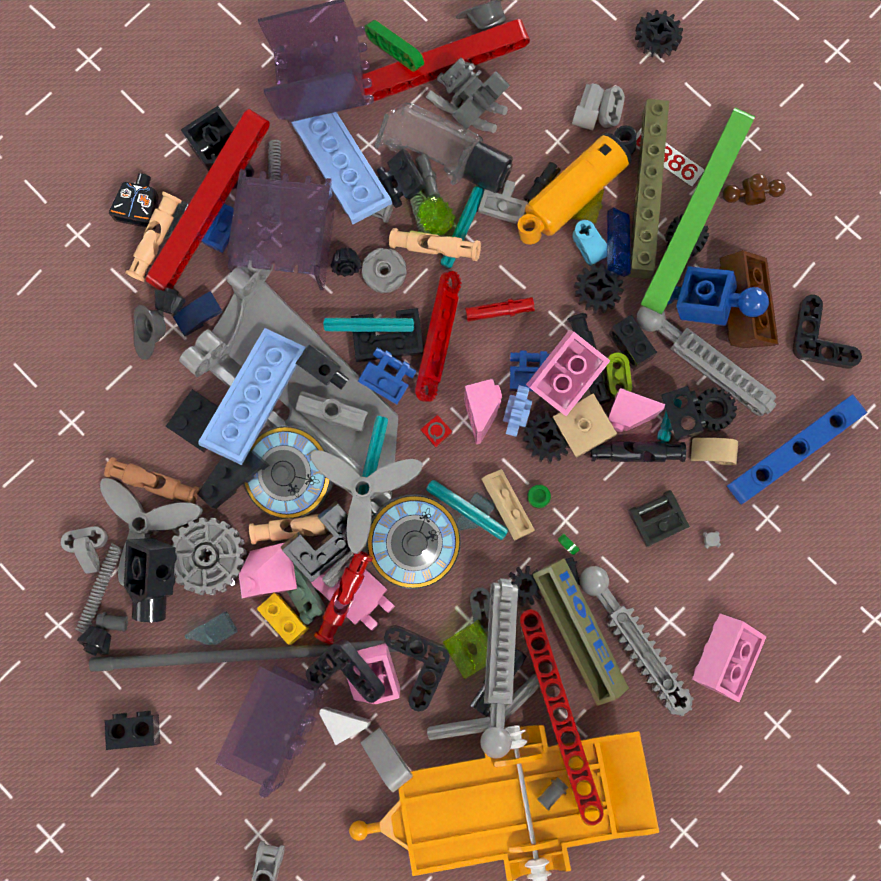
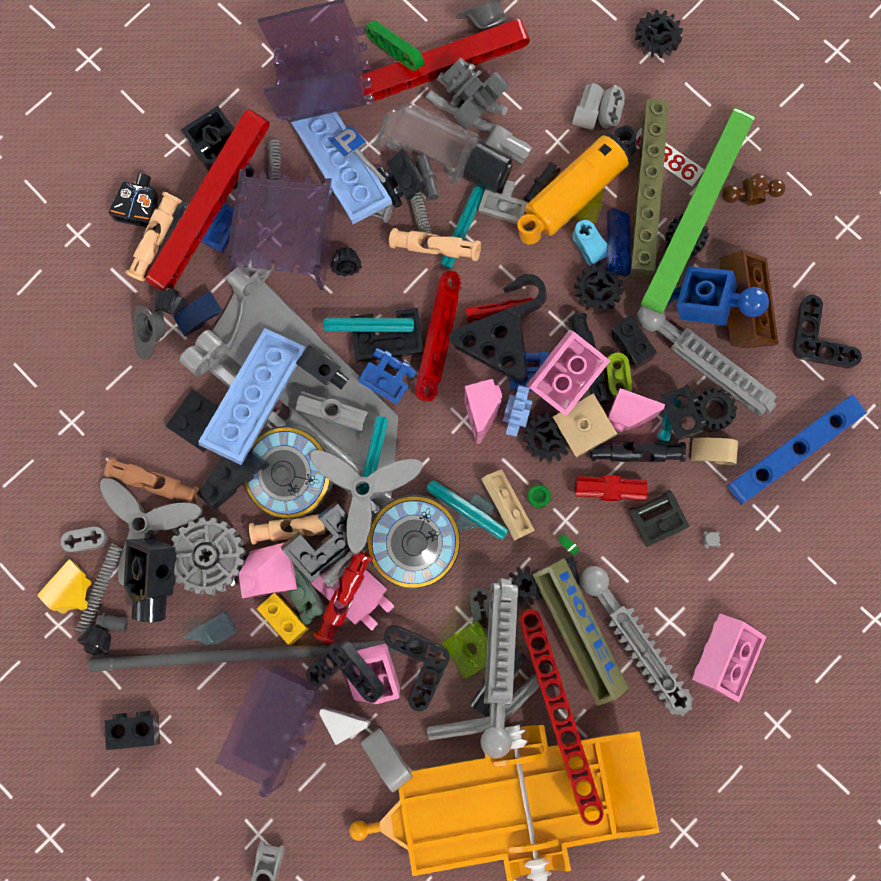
light grey beam [73,536,100,574] -> none
light grey plate [362,248,407,293] -> none
clear neon green gear [417,196,456,236] -> none
red tile [420,415,453,448] -> none
dark grey pin [537,777,568,811] -> none
none -> yellow slope [37,559,91,614]
none -> piece [330,126,386,182]
none -> black piece [449,274,547,383]
none -> light grey piece [485,124,533,164]
none -> red piece [575,475,648,501]

